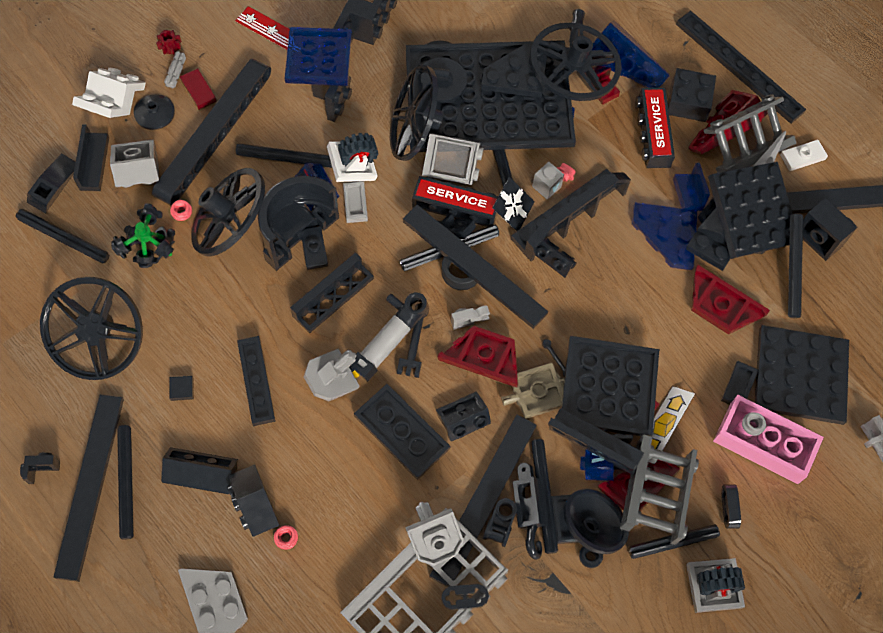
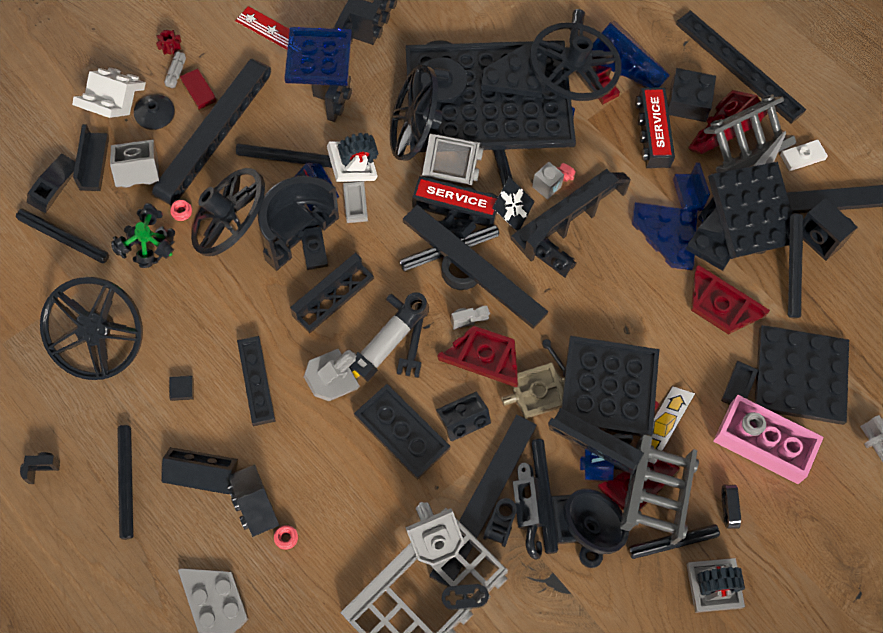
black tile [53,395,124,582] -> none

